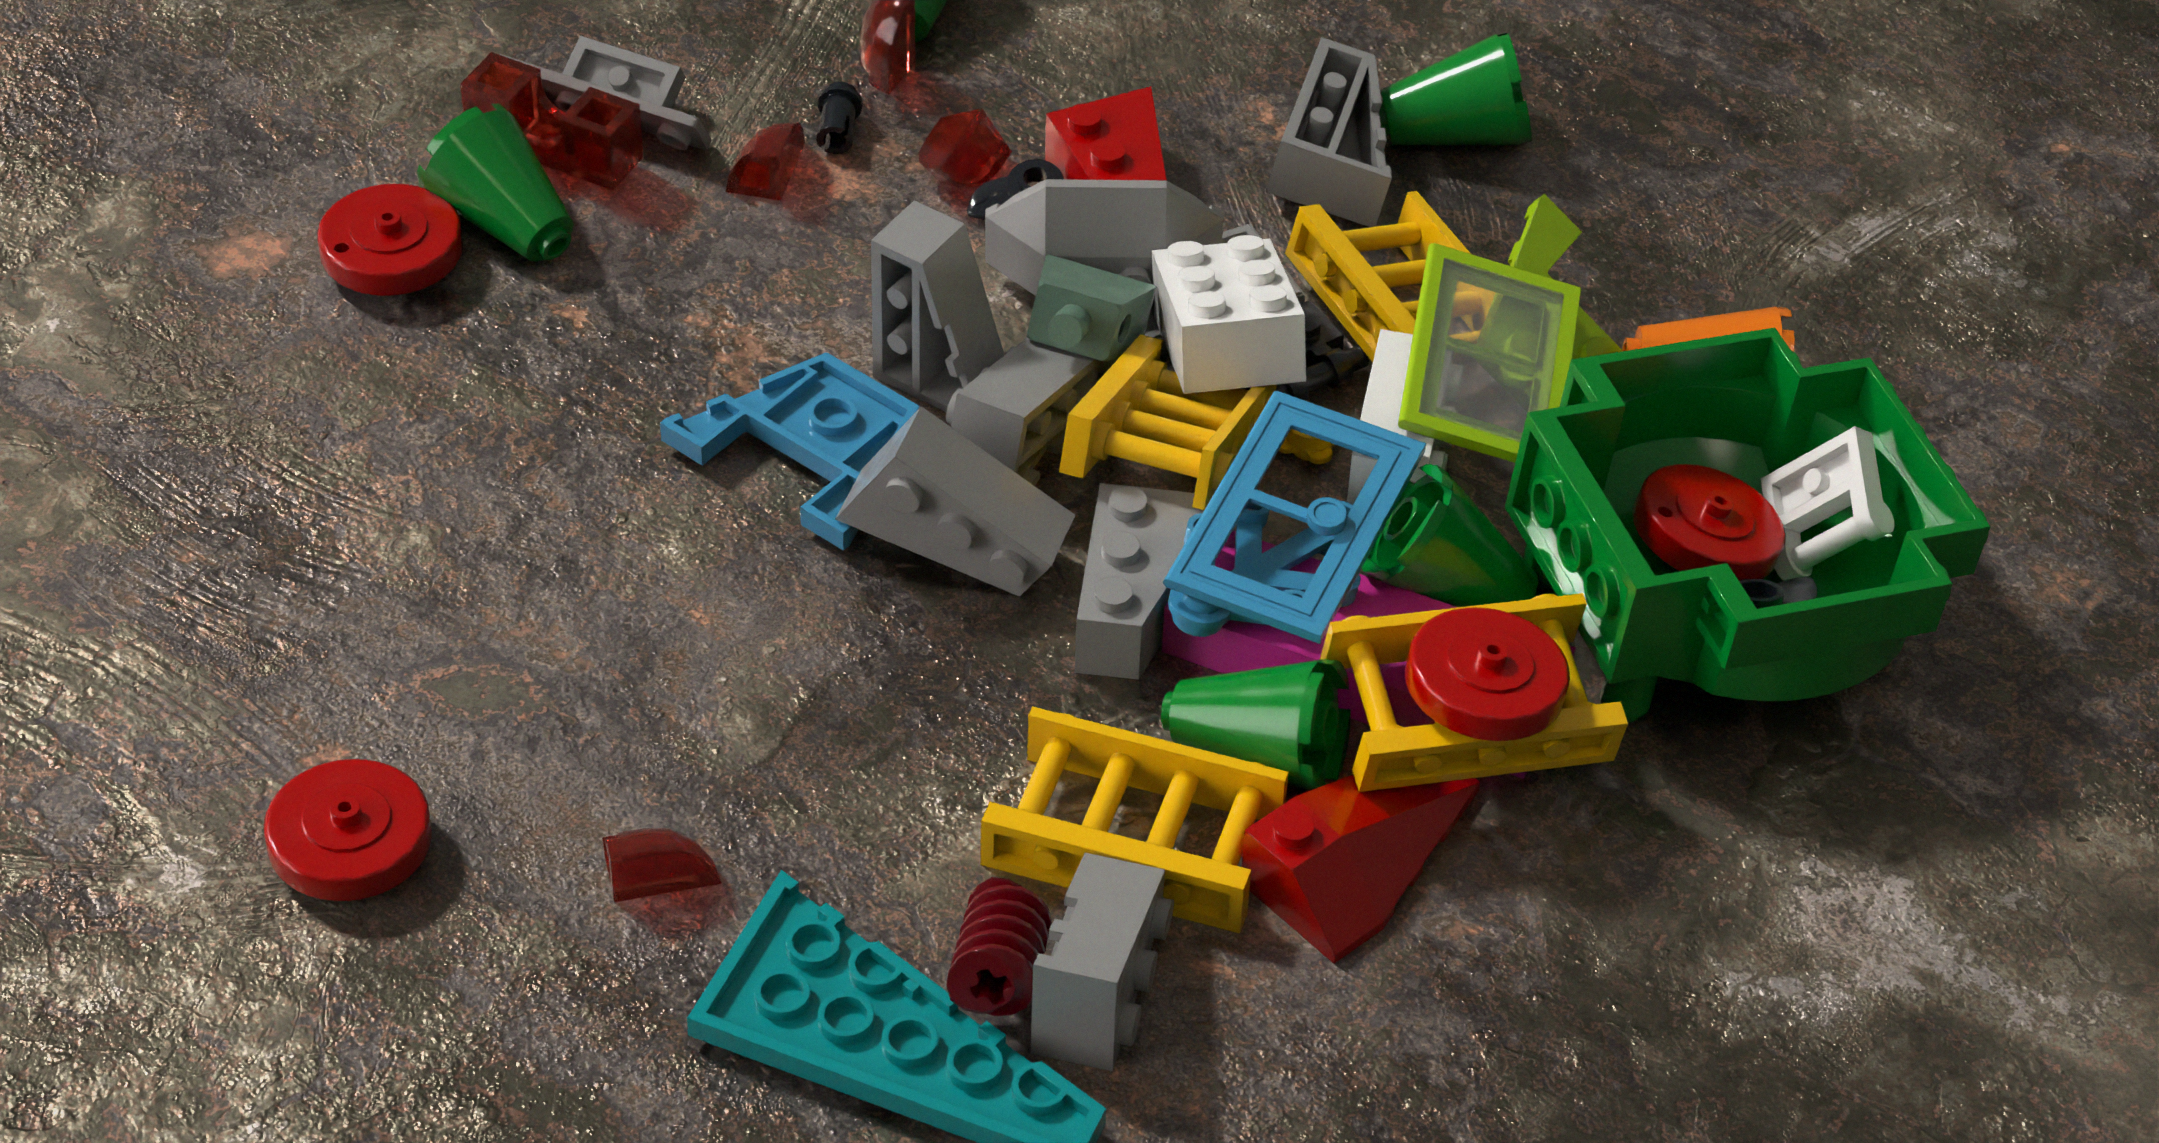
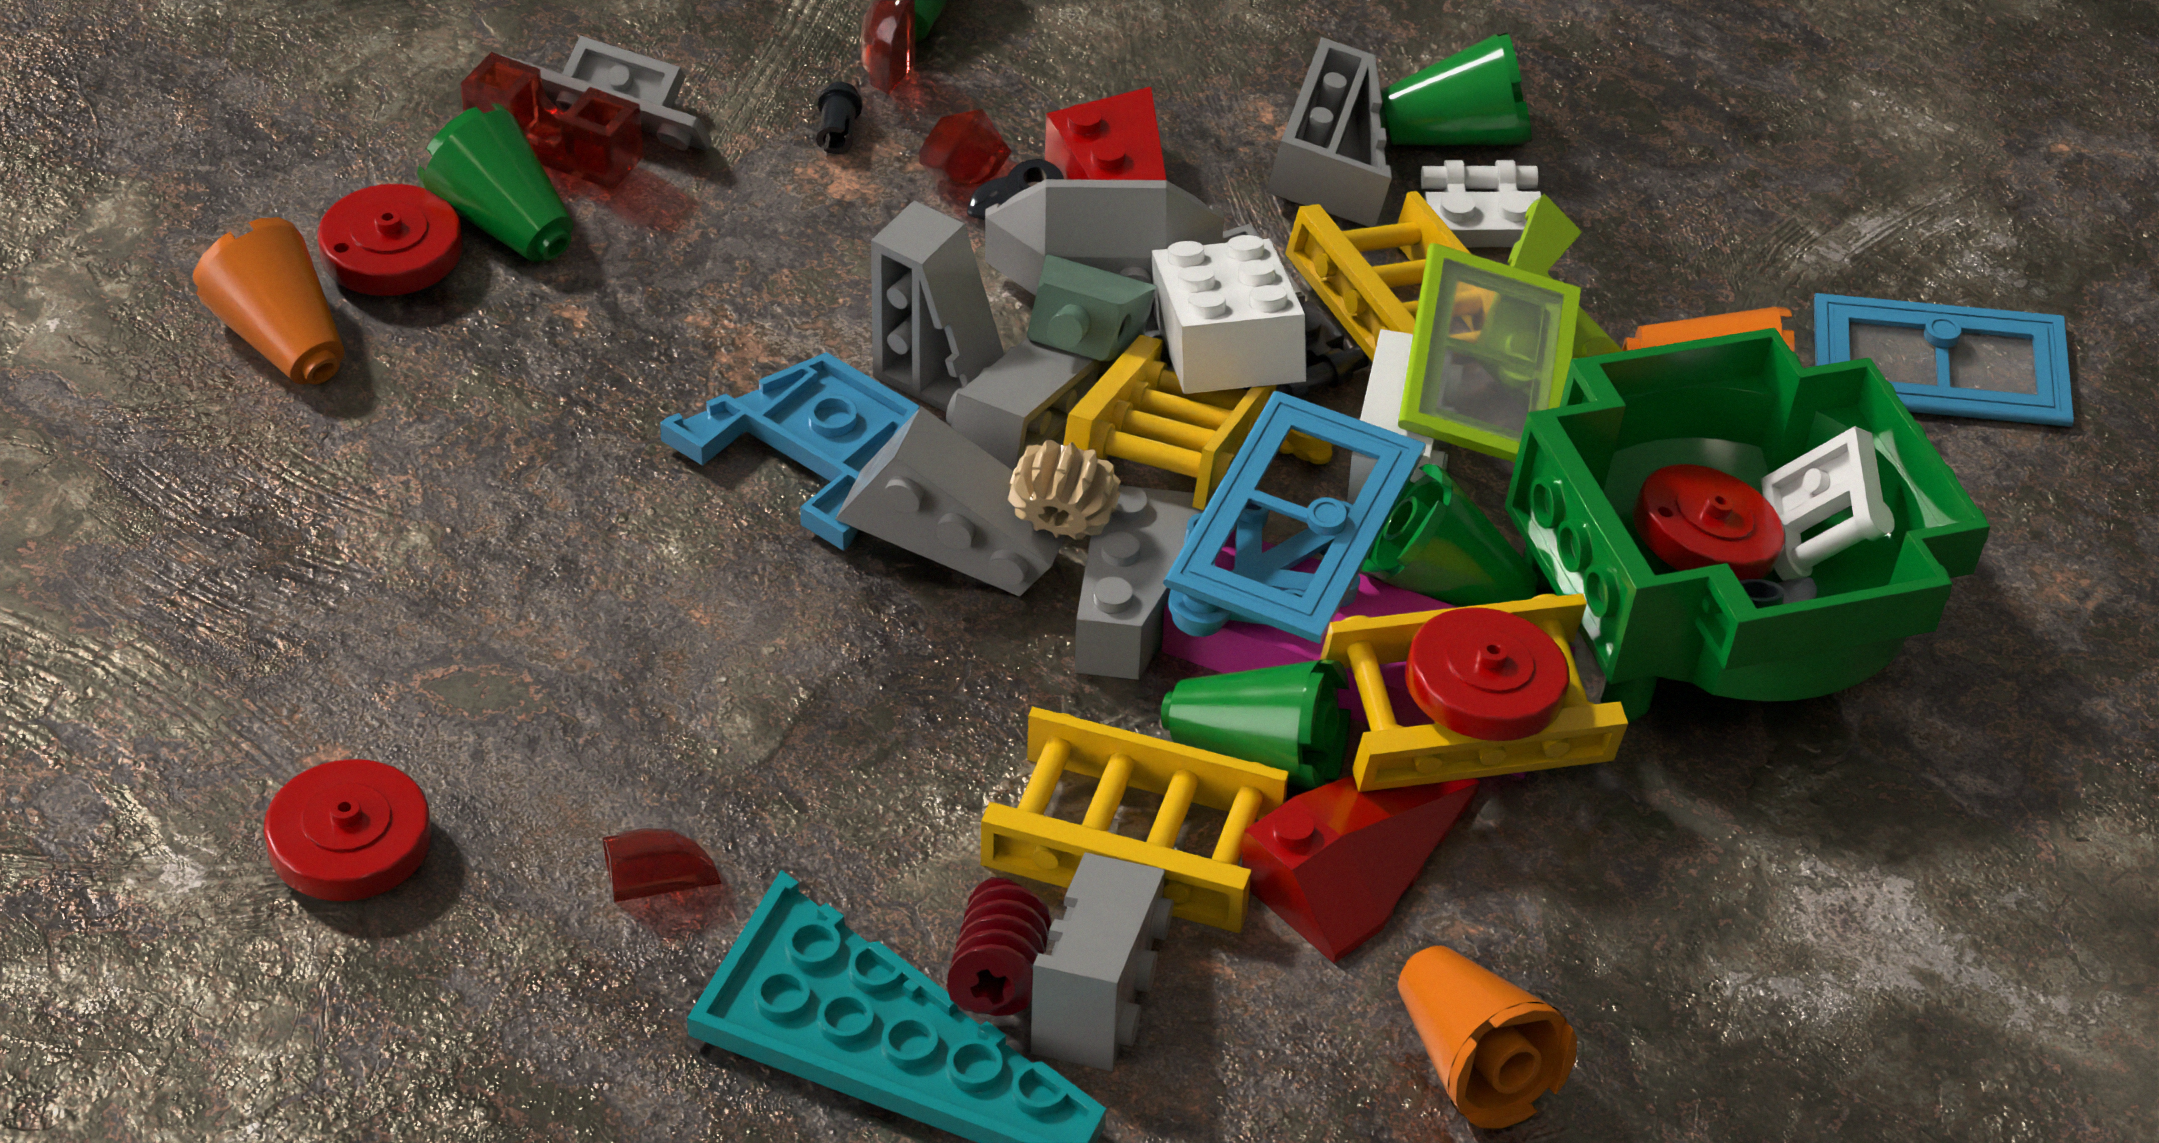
clear red brick [725,123,805,201] -> none
none -> orange cone [193,217,345,384]
none -> tan gear [1008,440,1121,540]
none -> orange cone [1398,946,1578,1129]
none -> white plate [1421,160,1541,247]
none -> dark azure door [1814,293,2074,427]

